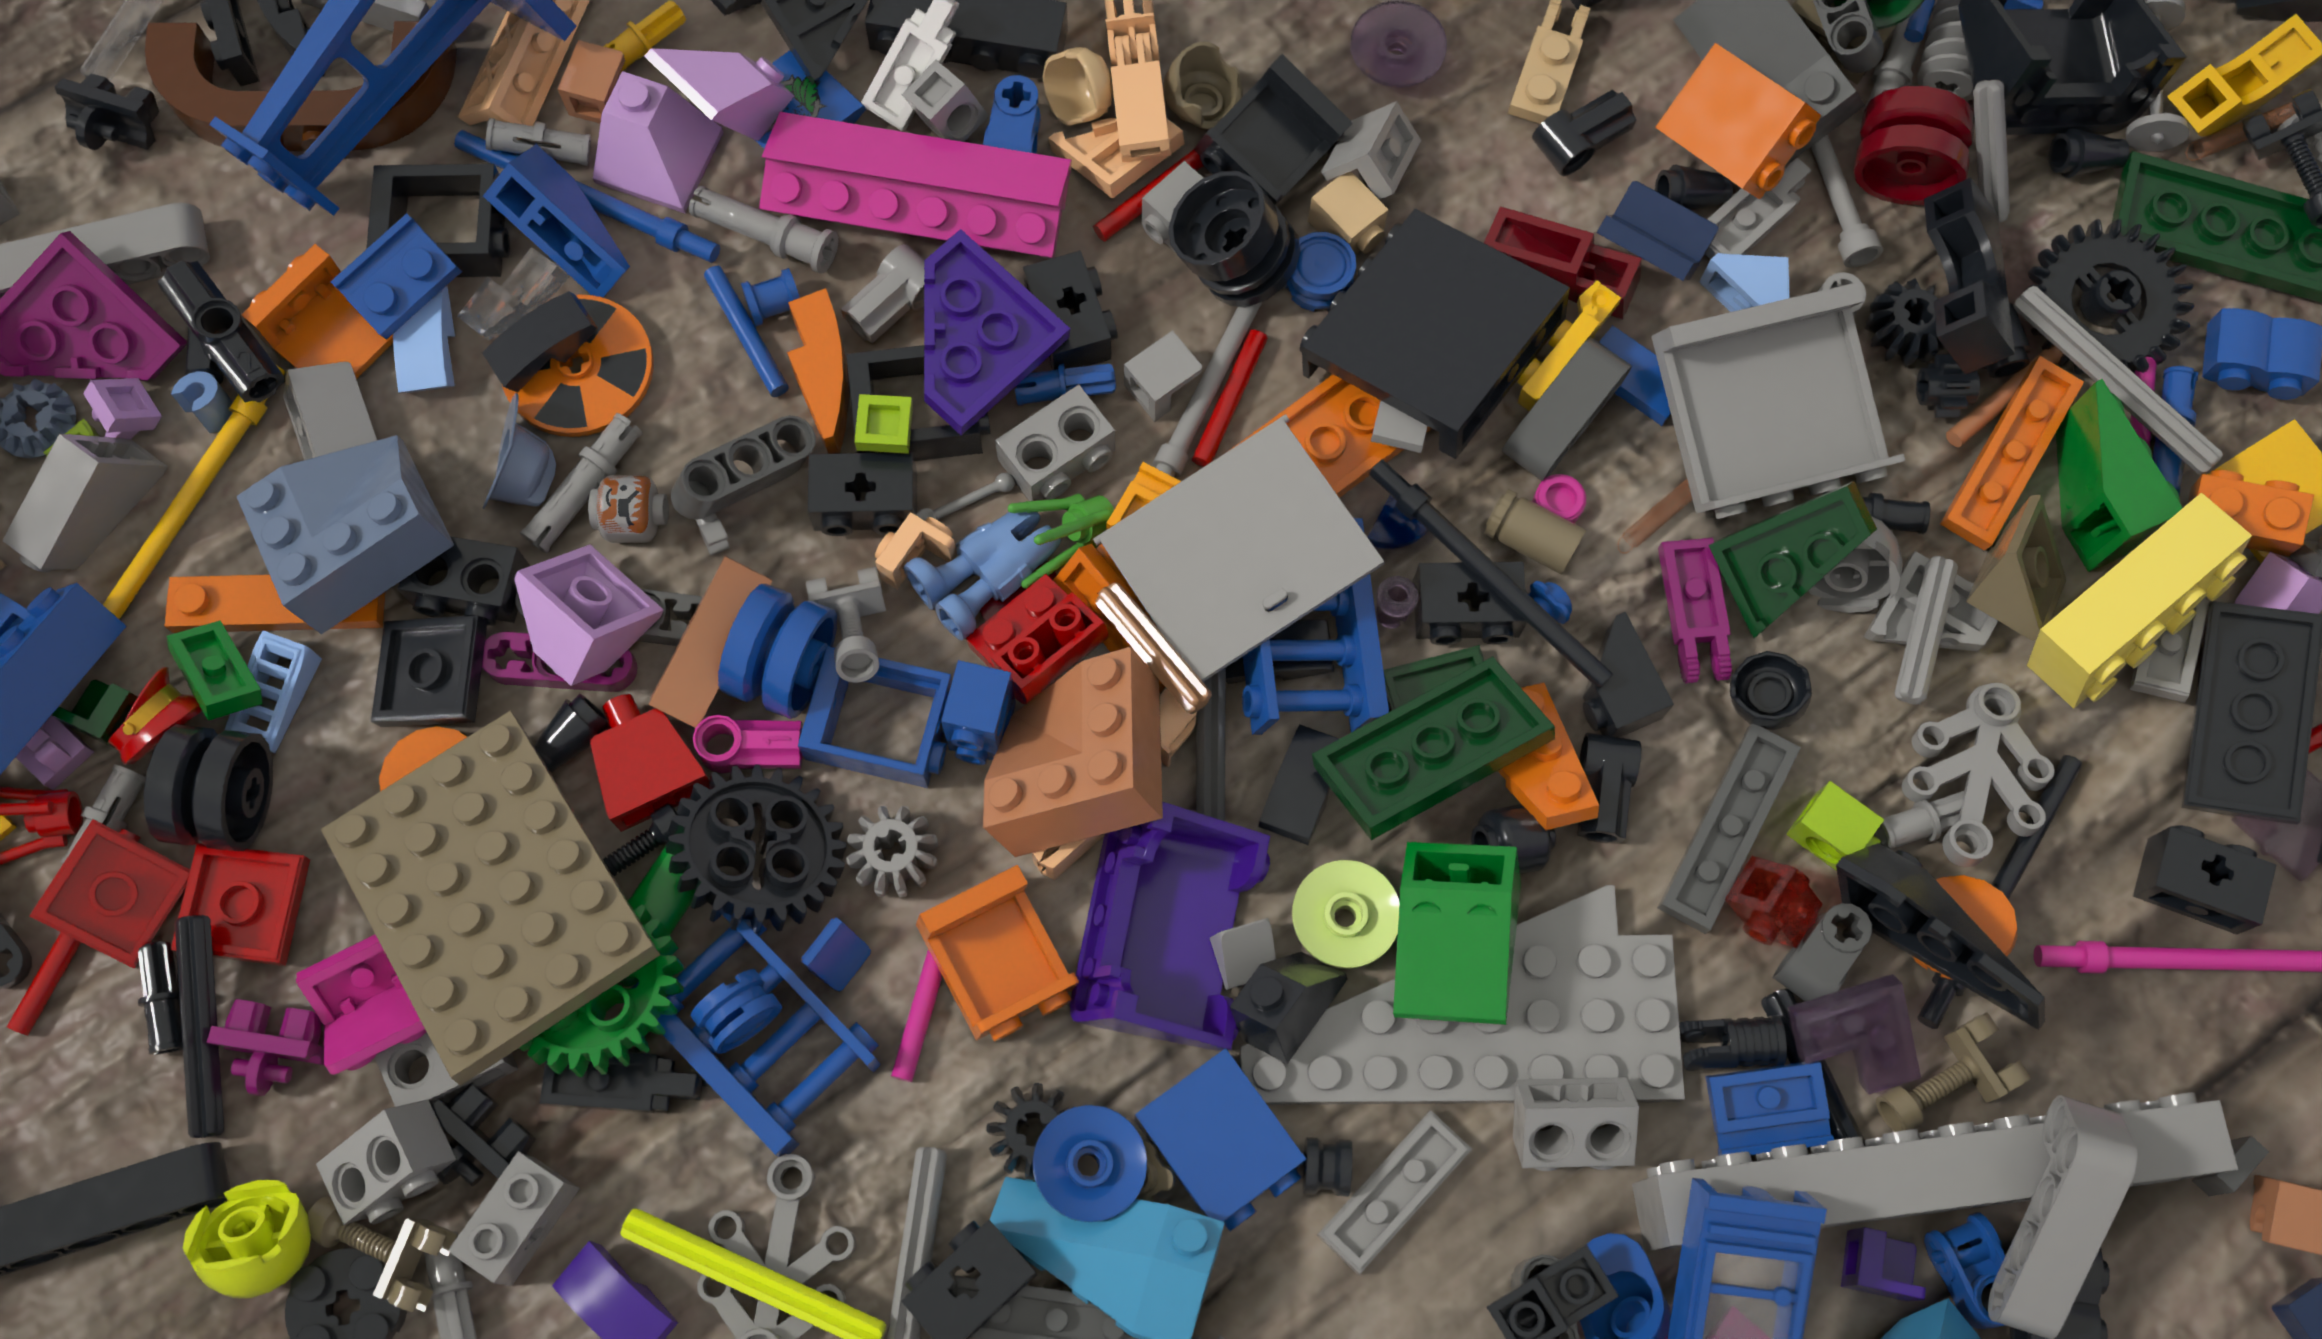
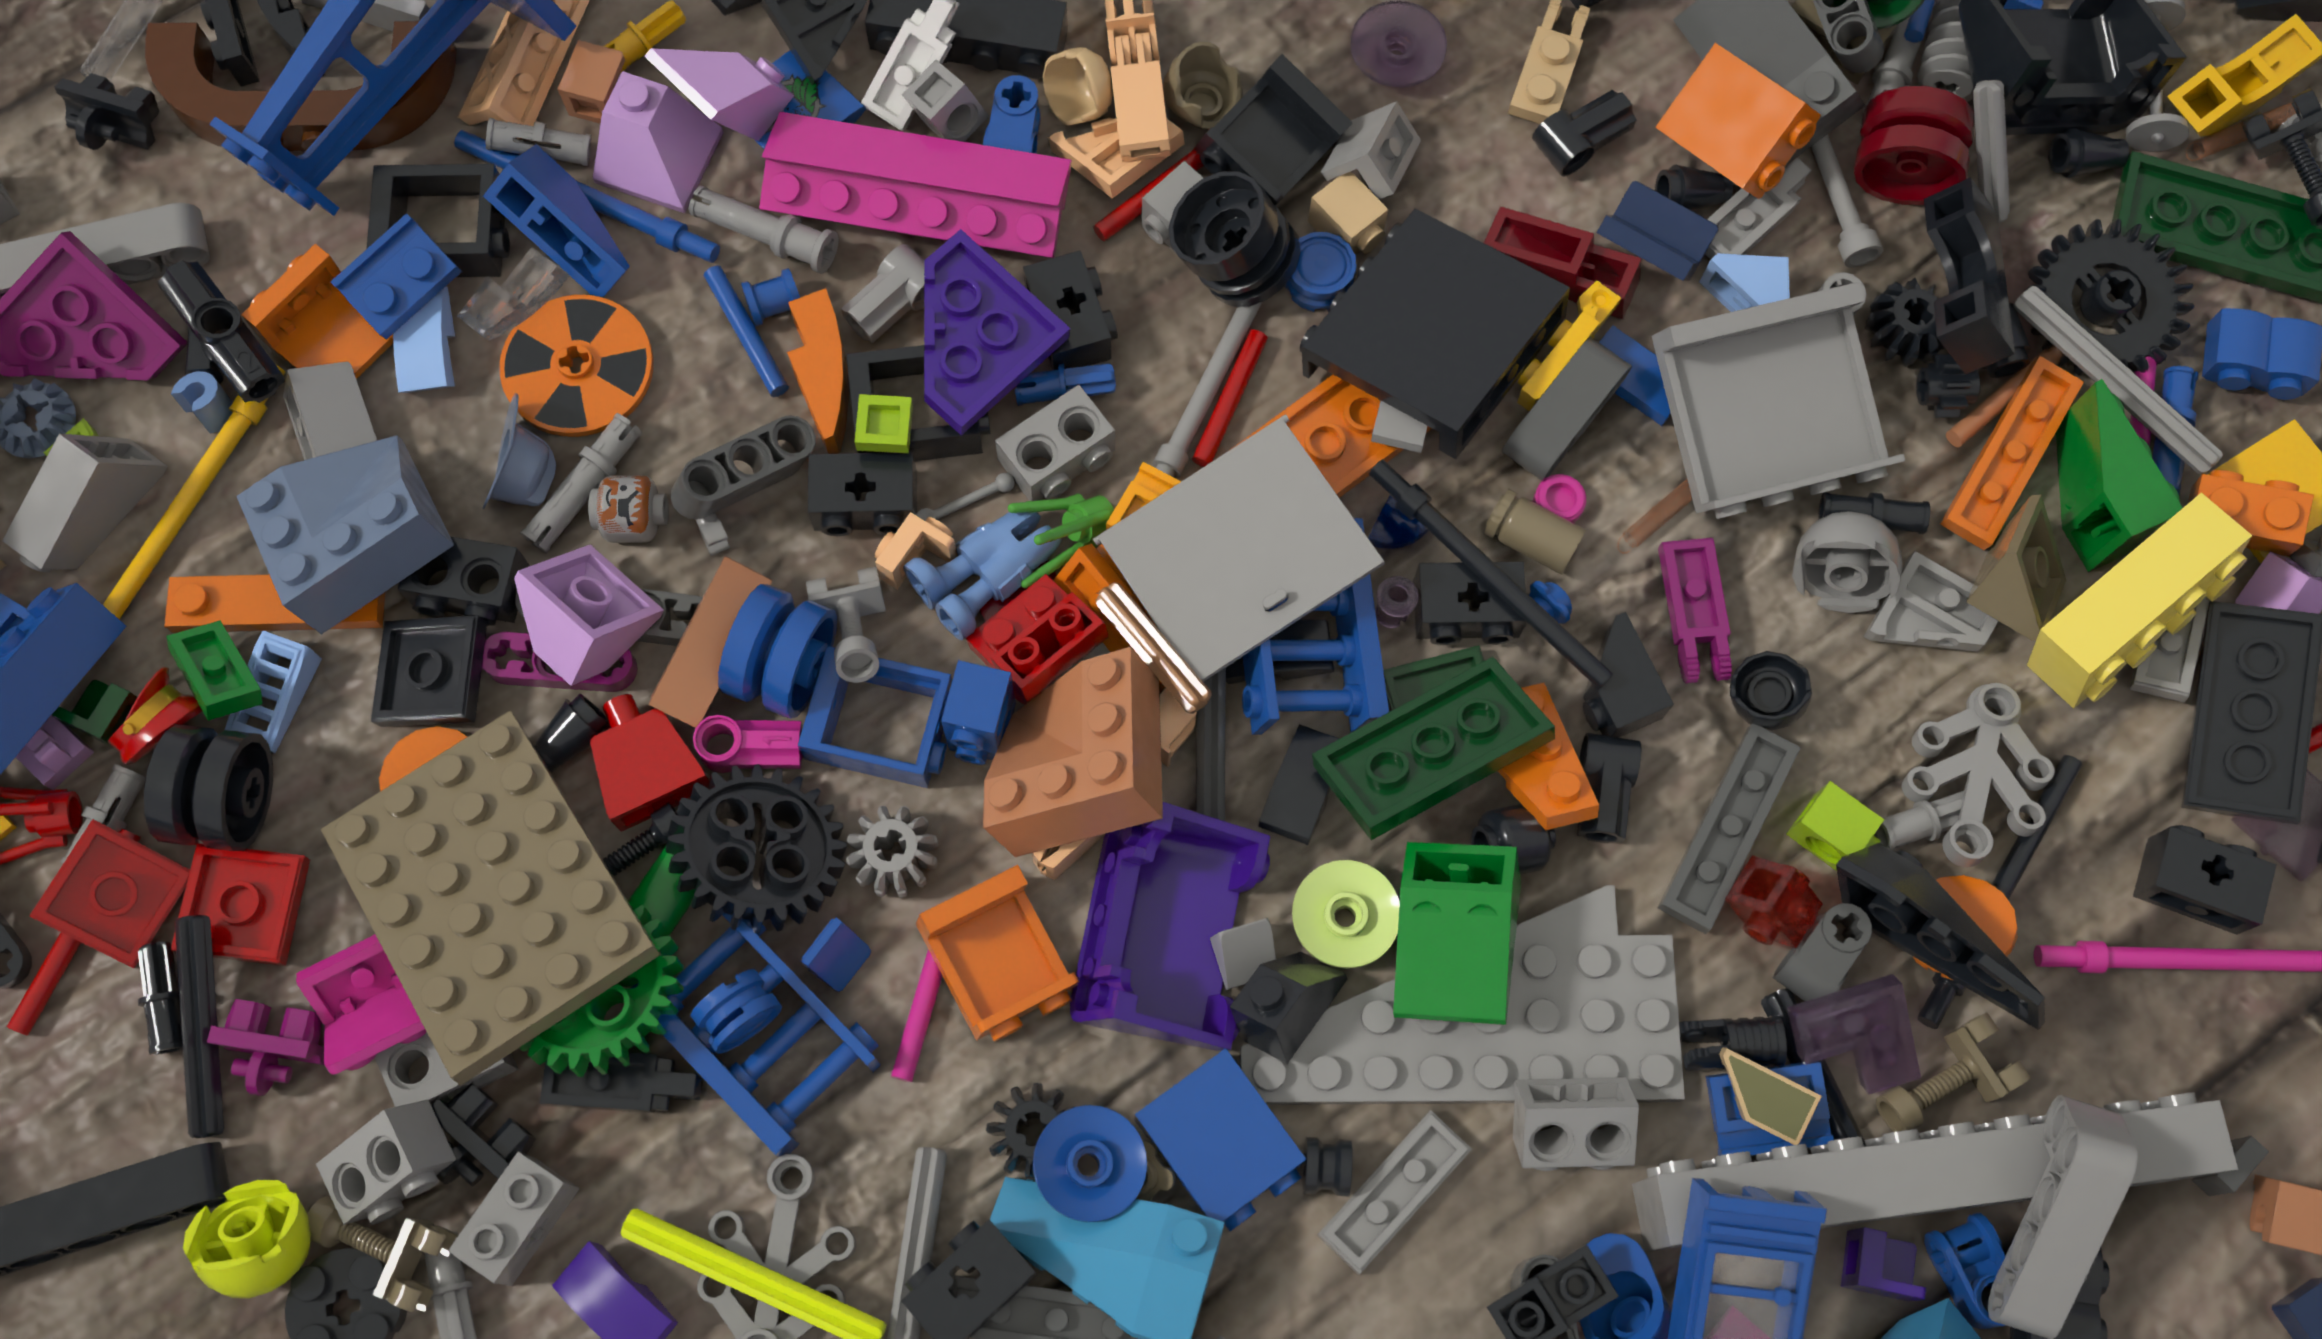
lavender tile [83,378,162,439] -> none
black slope [482,291,598,393] -> none
light grey panel [1124,330,1202,422] -> none
dark green wing [1708,481,1877,638] -> none
light grey axle [1895,556,1958,705] -> none
none -> olive tile [1719,1047,1822,1145]

